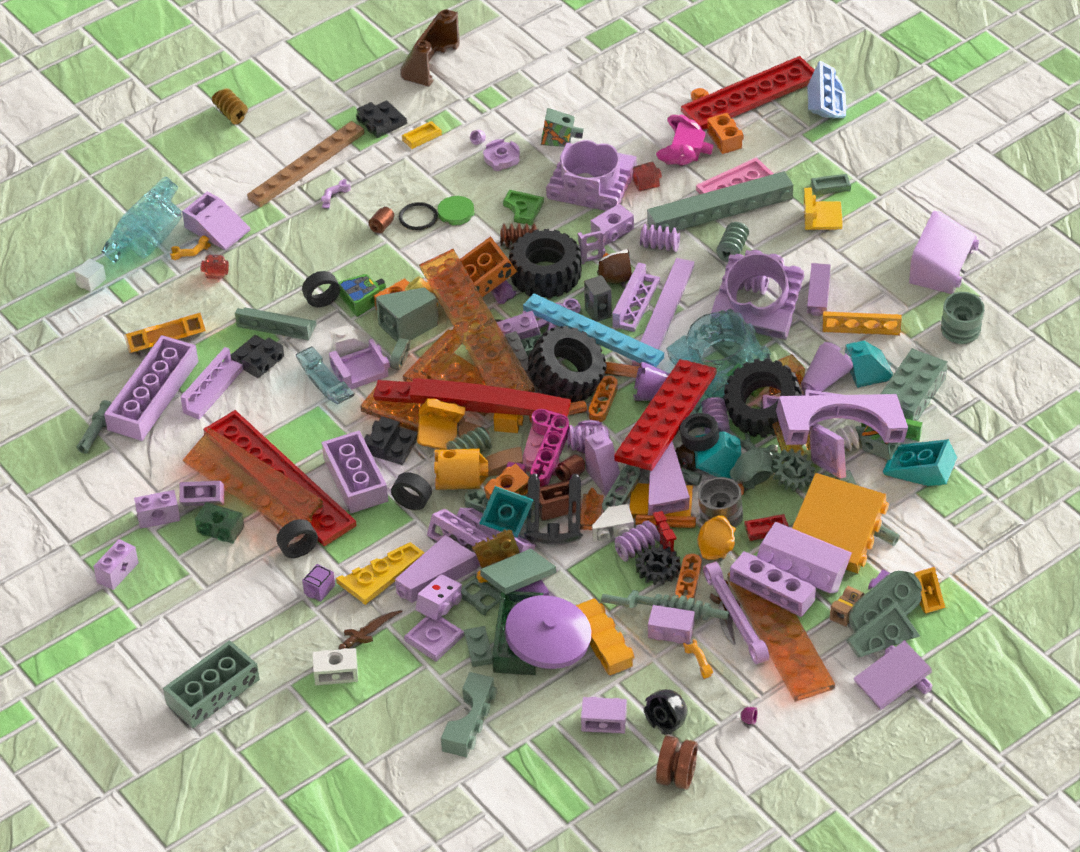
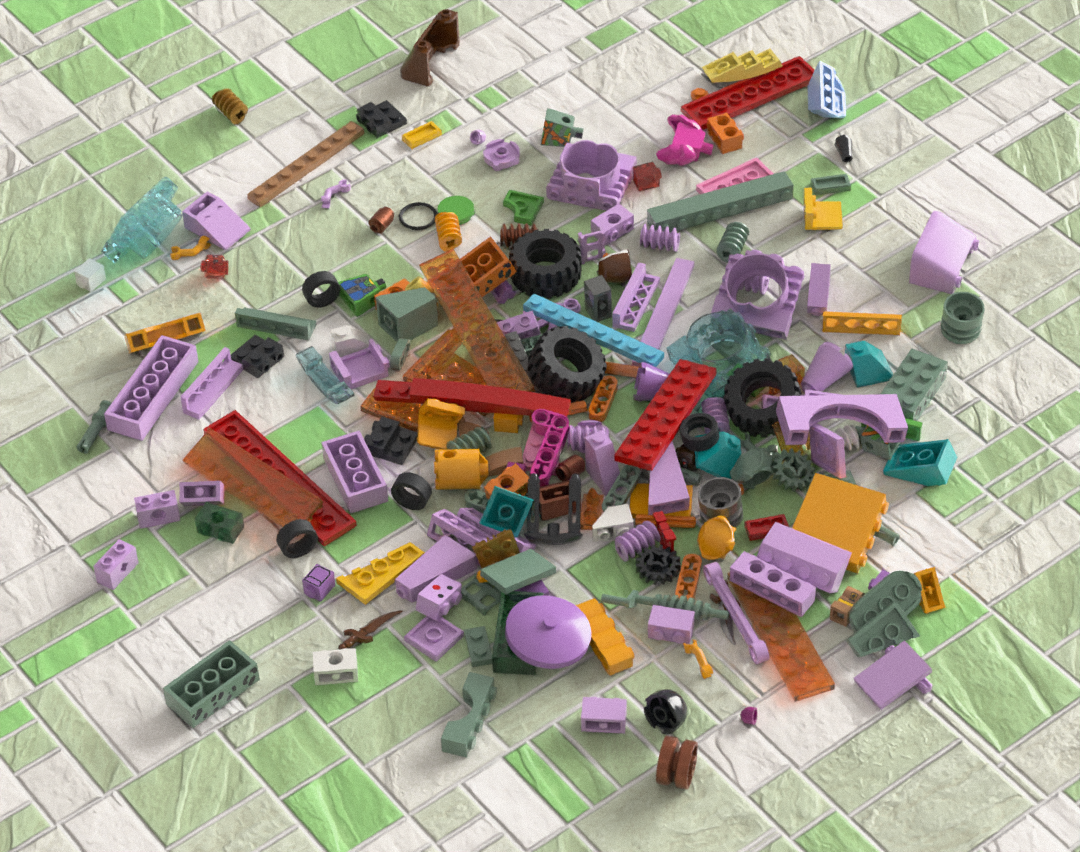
none -> light orange piece [435,212,462,252]
none -> light yellow slope [702,48,782,83]
none -> black cone [834,135,853,163]

